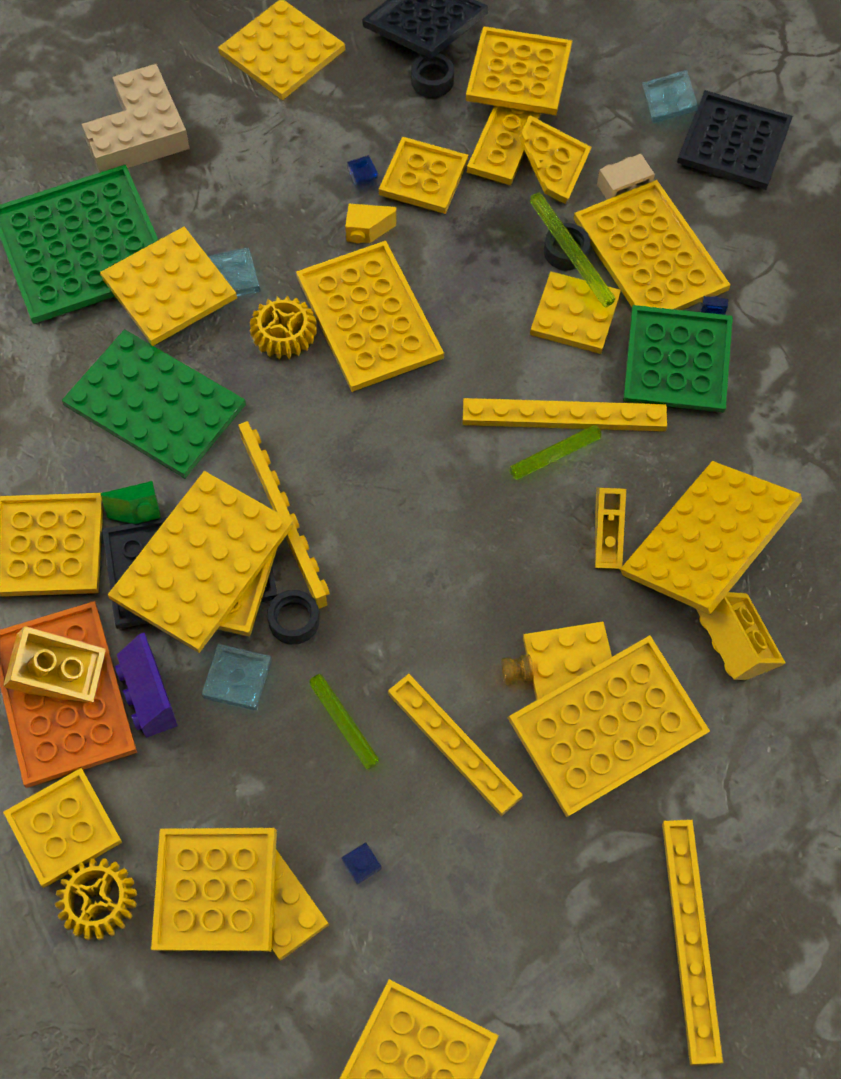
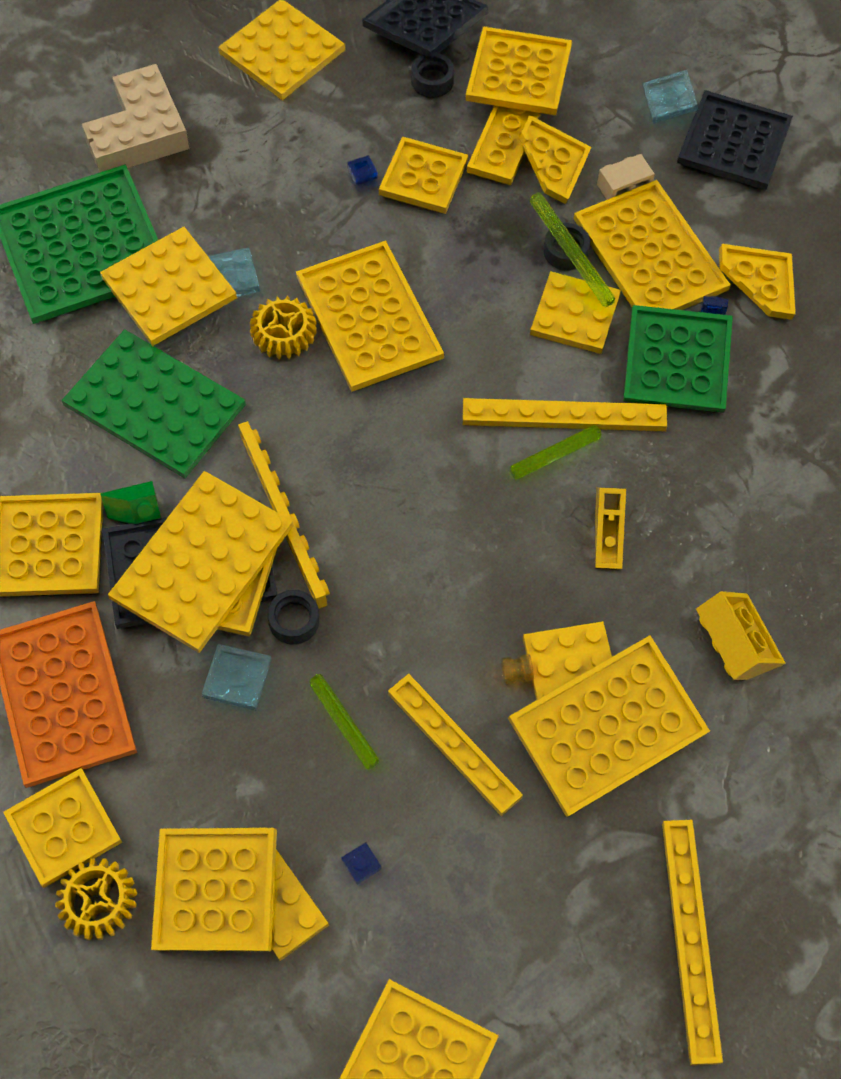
yellow slope [3,626,106,703] -> none
dark purple slope [115,633,178,738] -> none
yellow slope [345,204,397,243] -> none
yellow plate [620,461,802,615] -> none
none -> yellow plate [719,244,796,320]

